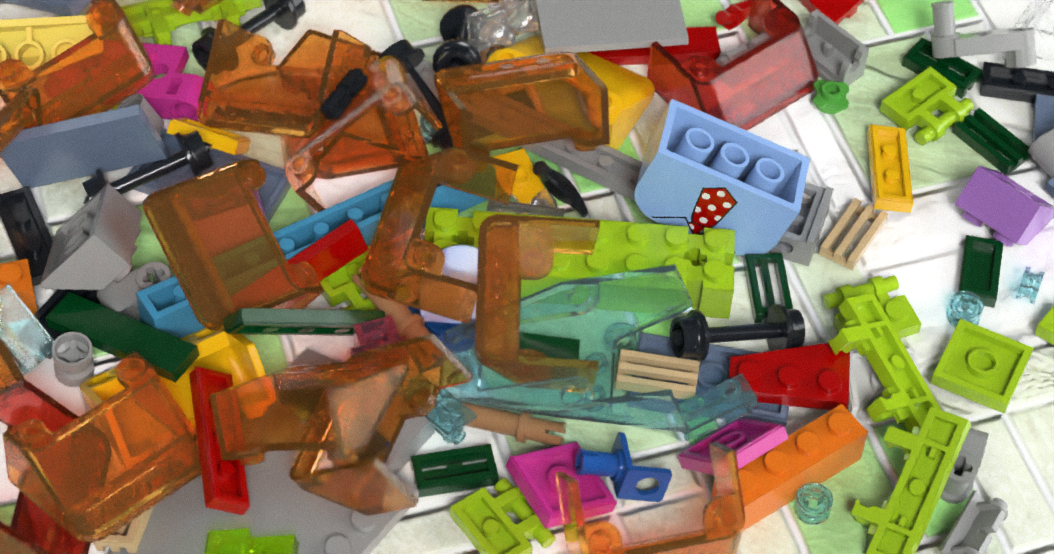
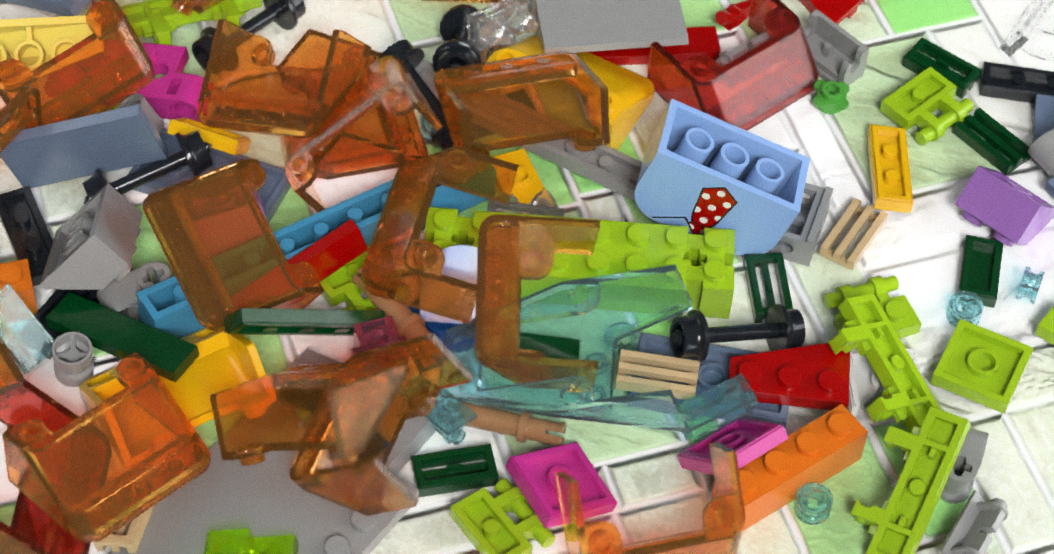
red tile [189,366,250,515] -> none
black piece [320,67,368,122] -> none
black bar [533,161,588,217] -> none
blue bracket [575,432,672,502] -> none
light grey beam [931,1,1037,68] -> none

